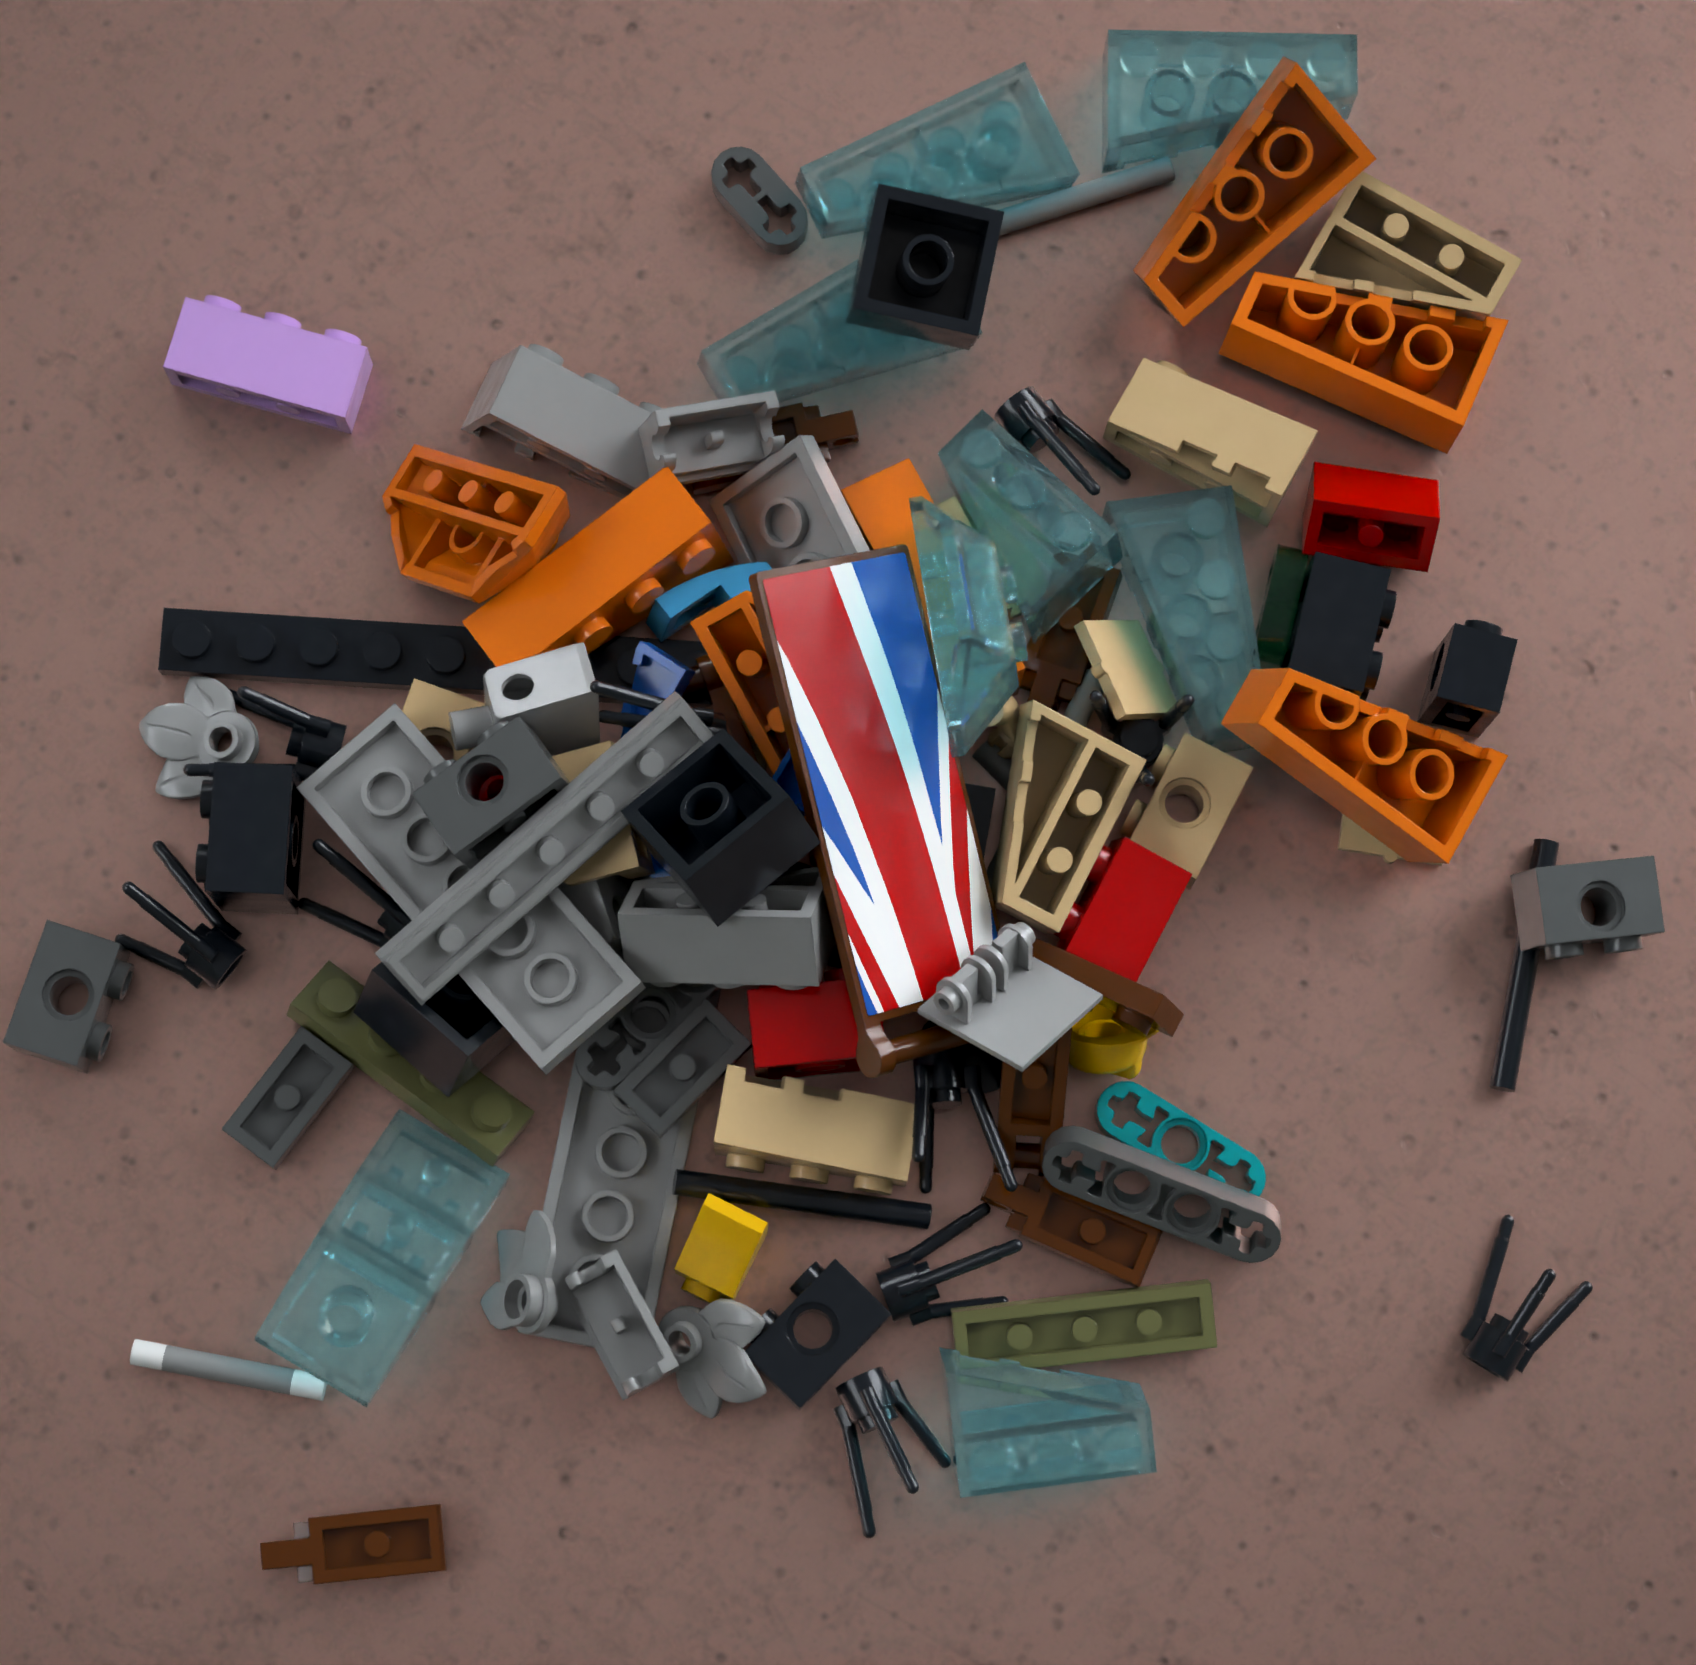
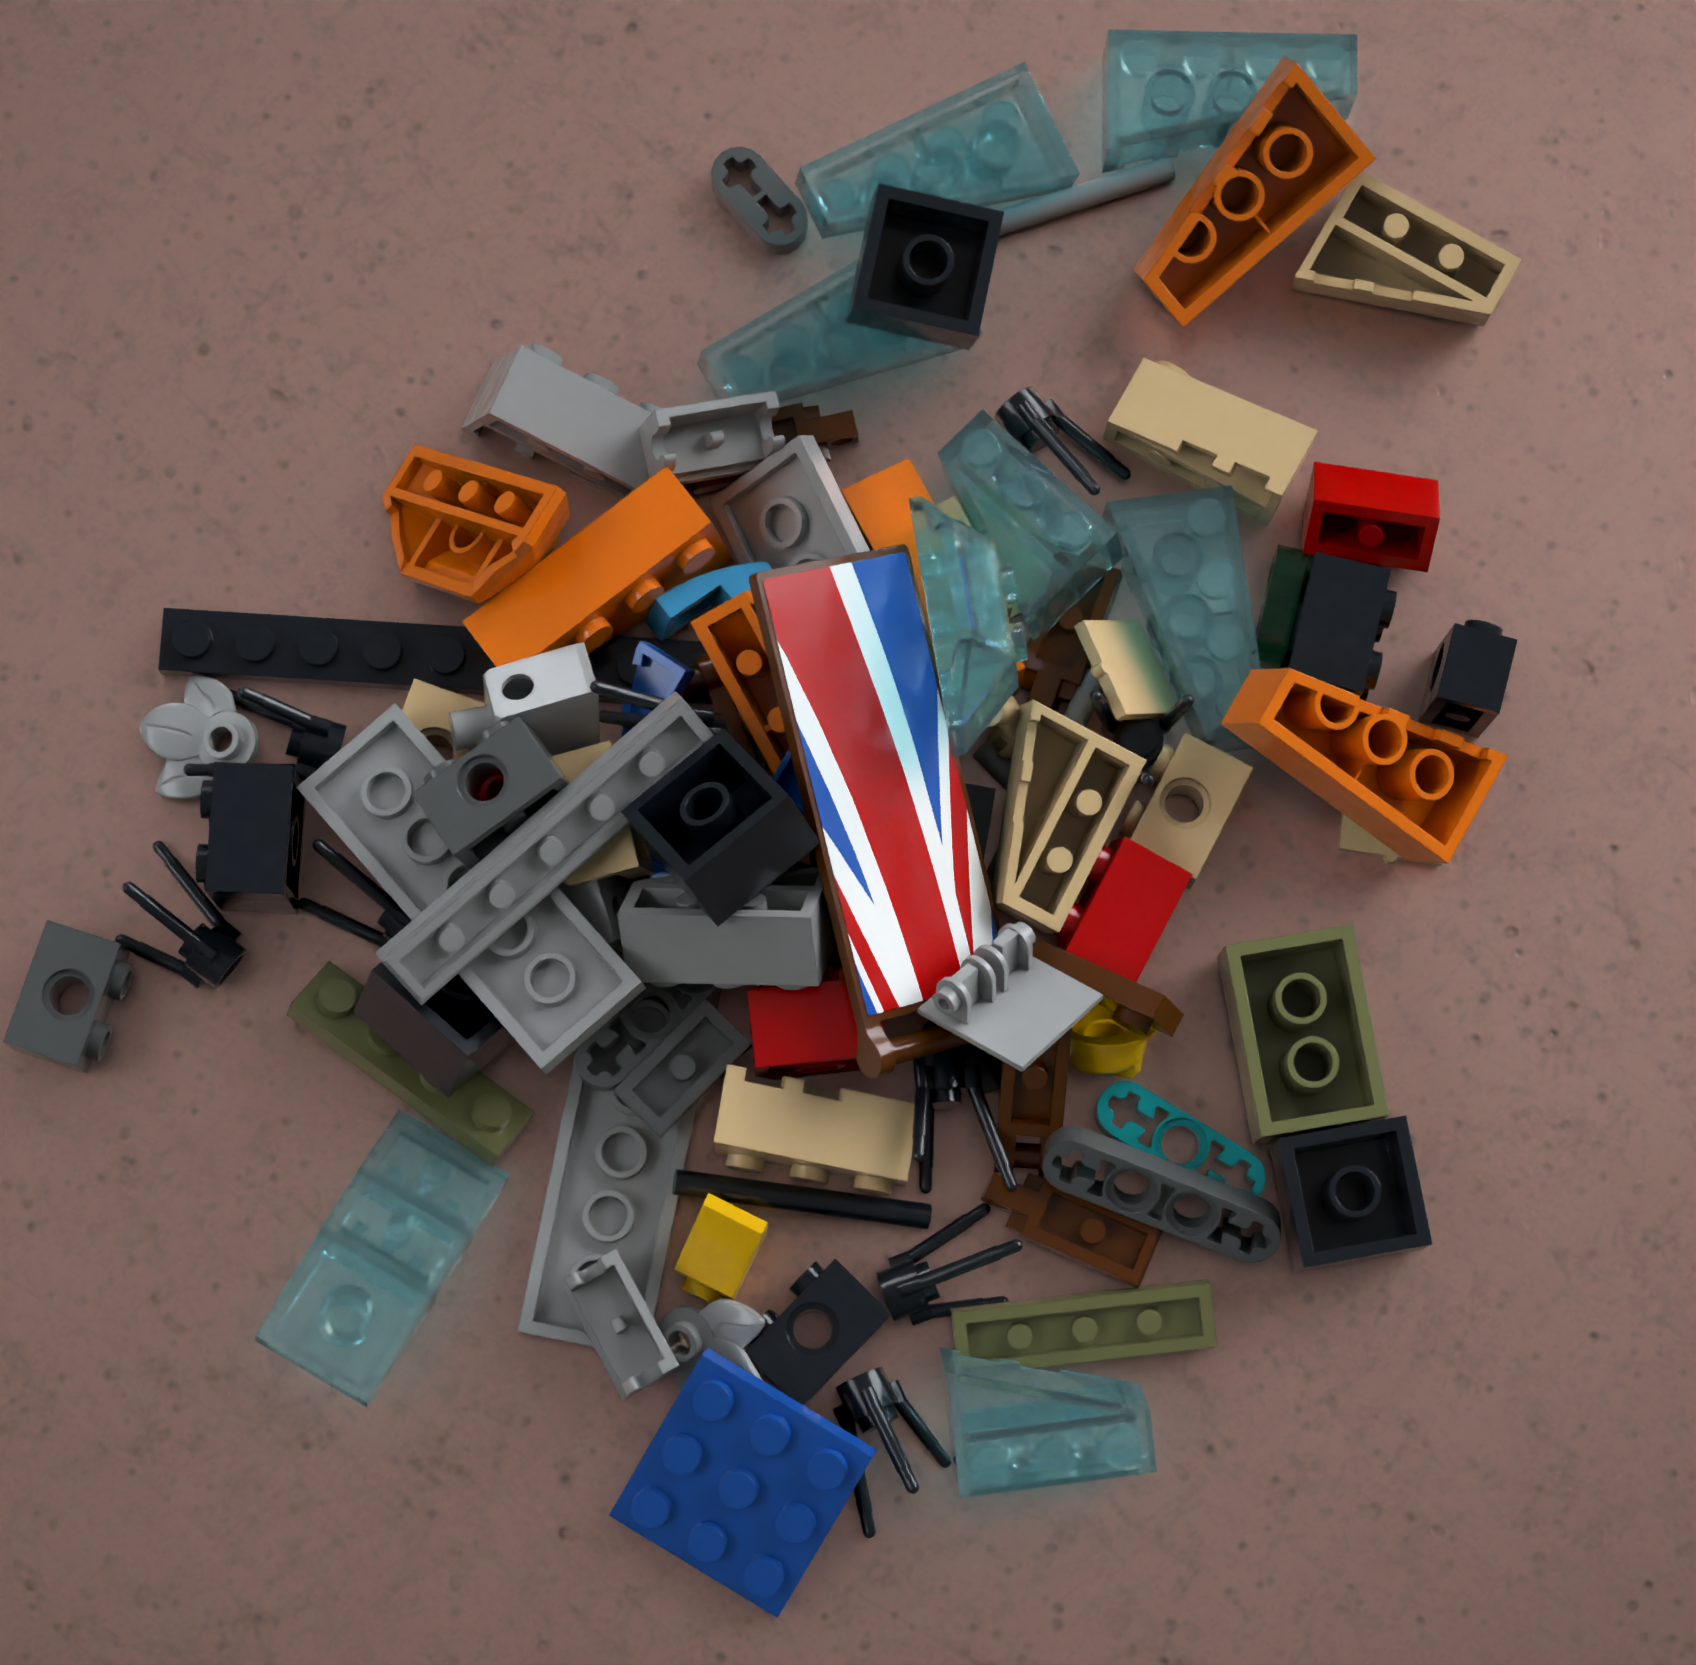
light grey bar [130,1339,328,1401] -> none
lavender brick [163,295,373,434] -> none
dark grey plate [222,1026,355,1170] -> none
reddish brown hinge [260,1504,447,1585] -> none
light grey plate [481,1210,559,1334] -> none
orange wedge [1218,271,1509,454] -> none
black plant [1460,1215,1593,1382] -> none
black bar [1490,839,1559,1092] -> none
dark grey brick [1510,856,1665,960] -> none
none -> blue plate [609,1347,877,1618]
none -> olive brick [1217,924,1389,1145]
none -> black brick [1269,1115,1432,1273]

